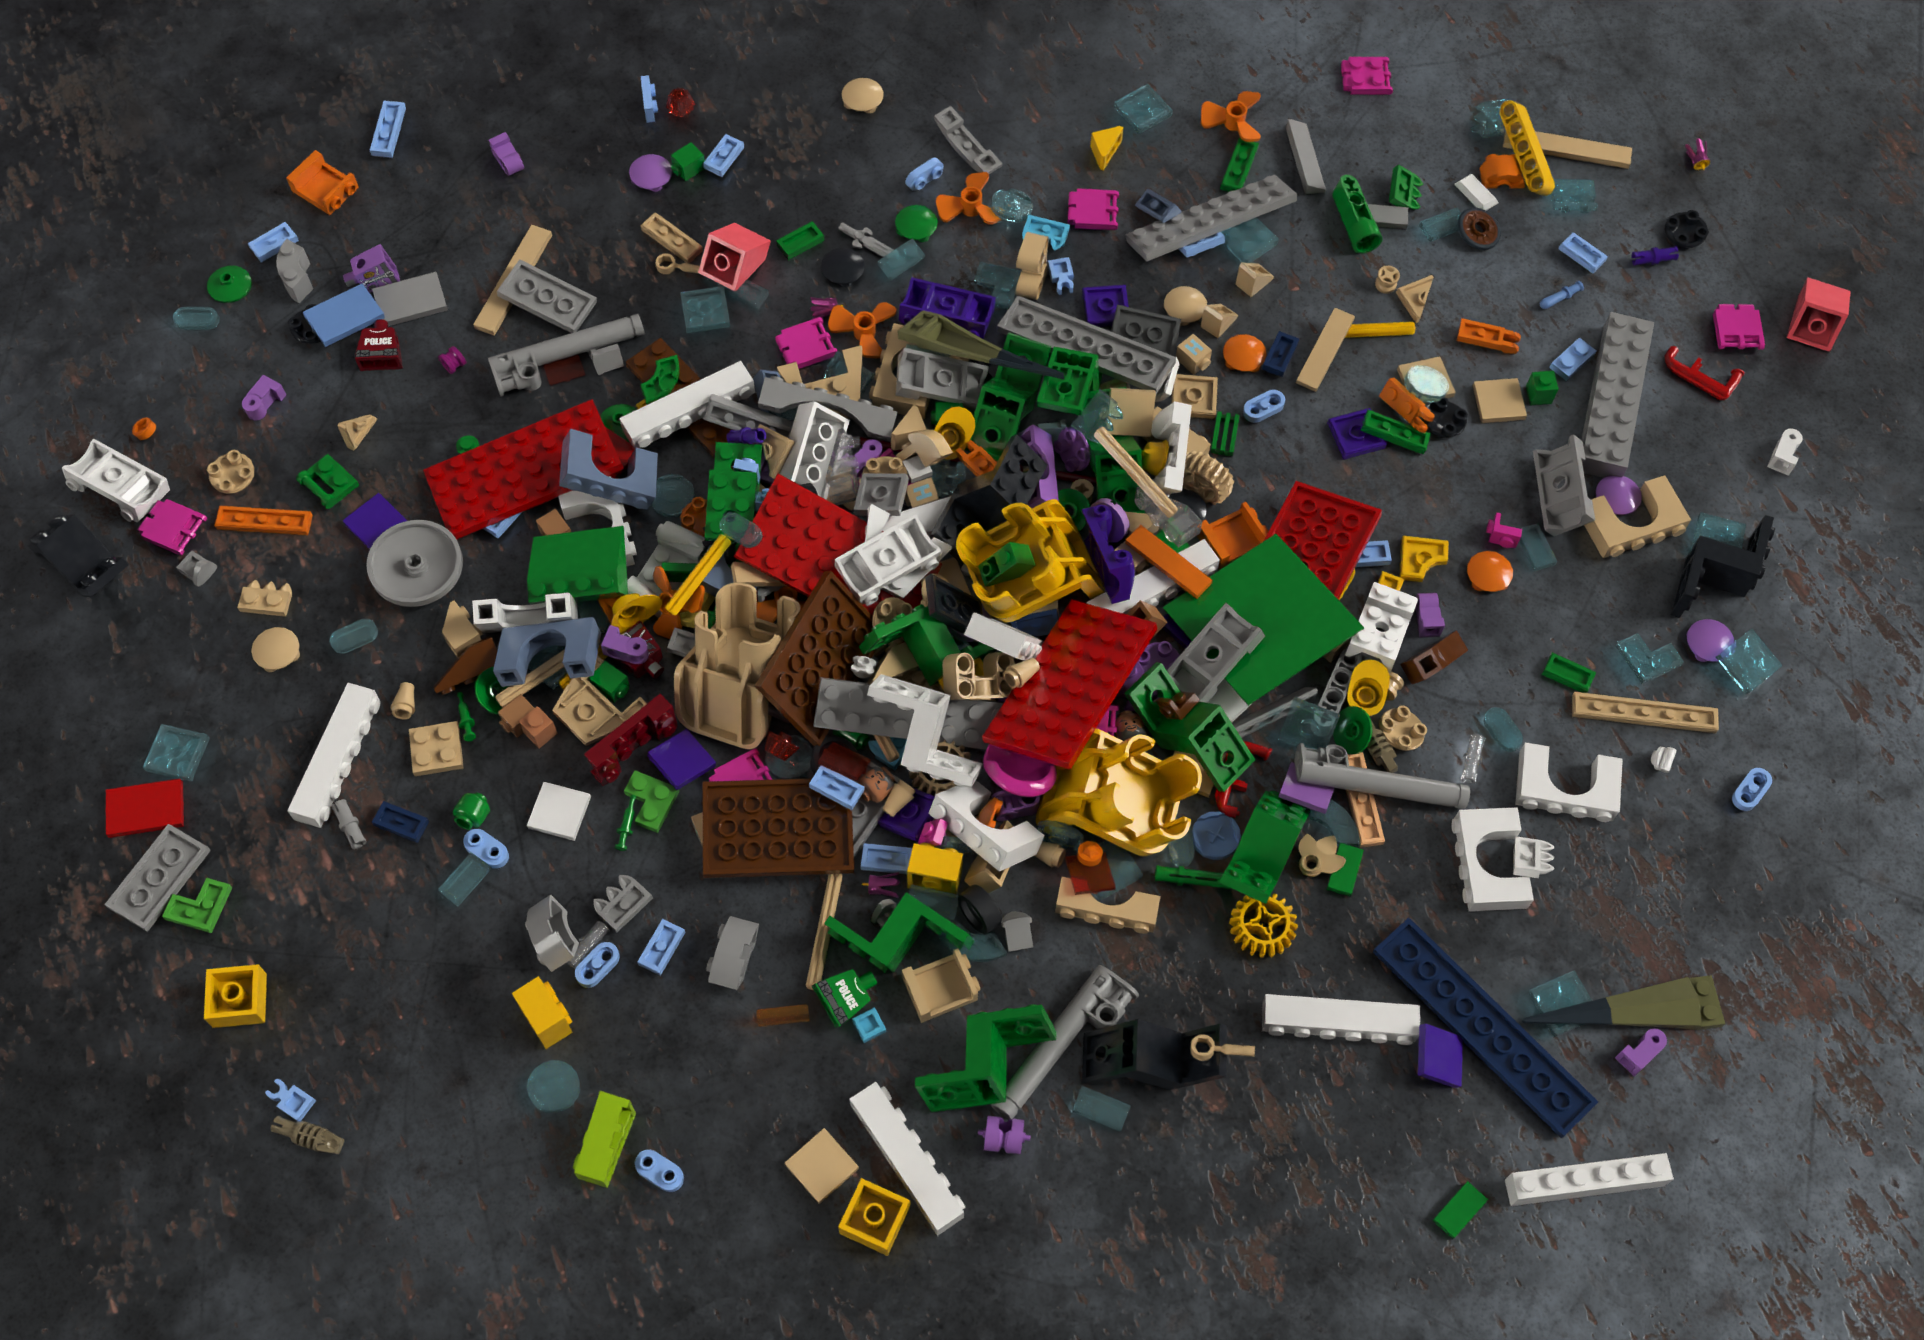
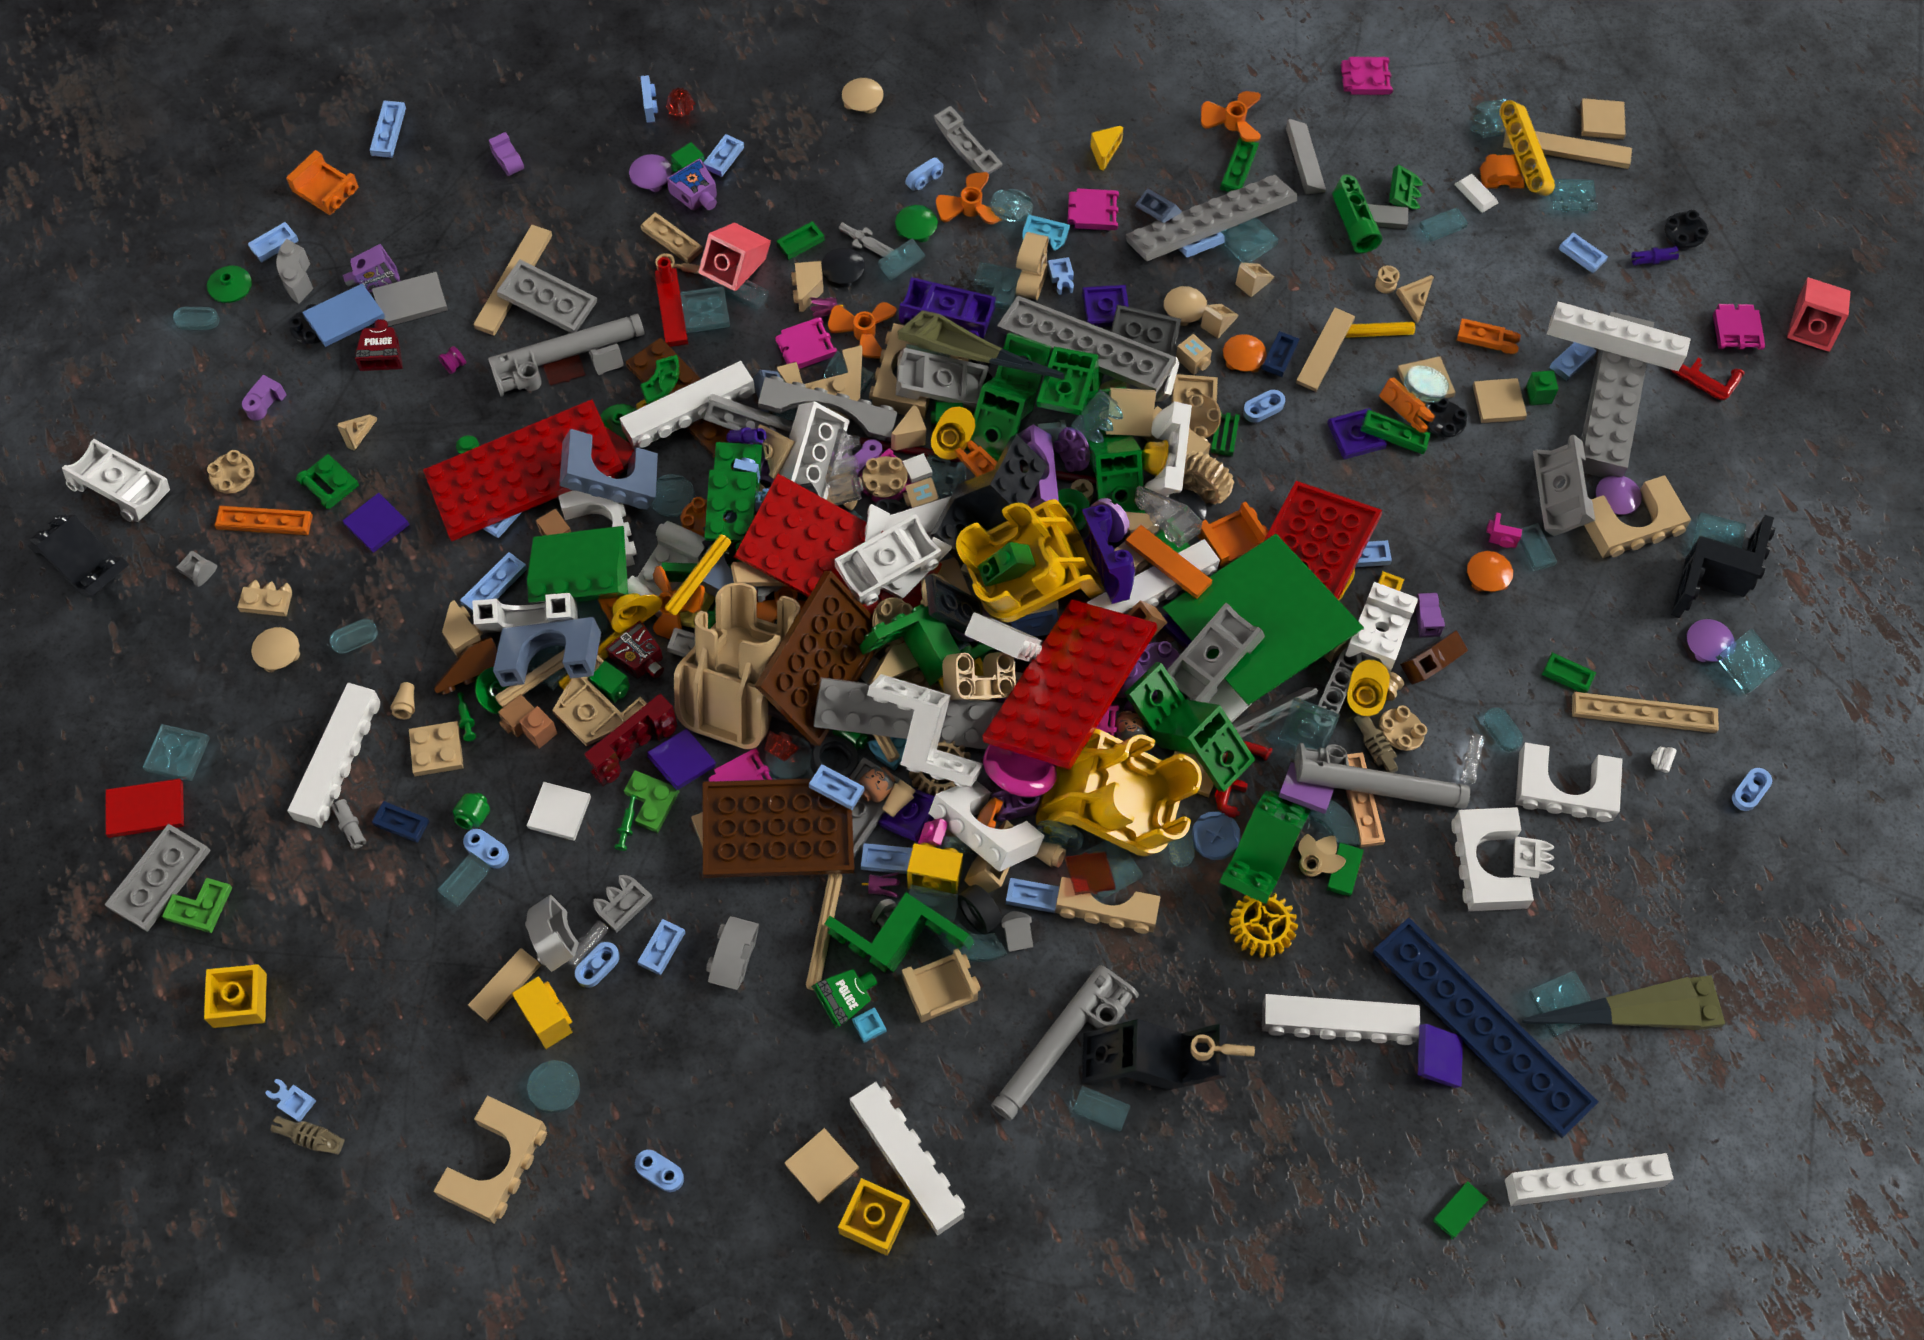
orange tile [132,417,156,440] -> none
dark pink plate [137,499,208,556] -> none
light grey dish [367,520,463,607] -> none
lime wedge [573,1091,636,1188] -> none
medium lavender leg [601,625,649,664] -> none
clear light blue tile [719,513,763,548] -> none
clear orange tile [756,1004,810,1027] -> none
clear red piece [818,742,871,782] -> none
white plate [851,656,876,678] -> none
light grey plate [854,473,909,516] -> none
tan brick [896,429,953,467] -> none
green bracket [915,1004,1056,1112] -> none
medium lavender wheel [978,1116,1030,1155] -> none
tan cone [1003,658,1040,689] -> none
orange tile [1077,841,1103,866] -> none
tan axle [1094,427,1178,518] -> none
clear light blue plate [1114,83,1173,134] -> none
green pin [1155,865,1230,889] -> none
reddish brown bracket [1156,691,1200,720] -> none
green dish [1333,706,1372,755] -> none
yellow tile [1399,536,1449,582] -> none
reddish brown wheel [1458,208,1501,250] -> none
medium blue piece [1540,281,1584,309] -> none
medium lavender leg [1615,1028,1667,1076] -> none
clear light blue plate [1616,633,1684,684] -> none
flat silver piece [1685,138,1710,170] -> none
white leg [1767,429,1803,476] -> none
none -> tan arch [434,1096,547,1224]
none -> light blue plate [460,552,527,613]
none -> tan tile [468,948,541,1023]
none -> red piece [655,257,688,347]
none -> medium lavender torso [667,159,717,210]
none -> tan slope [791,261,824,312]
none -> light blue plate [1006,878,1059,913]
none -> tan dish [1182,394,1221,438]
none -> white brick [1547,302,1691,371]
none -> tan tile [1581,98,1626,139]

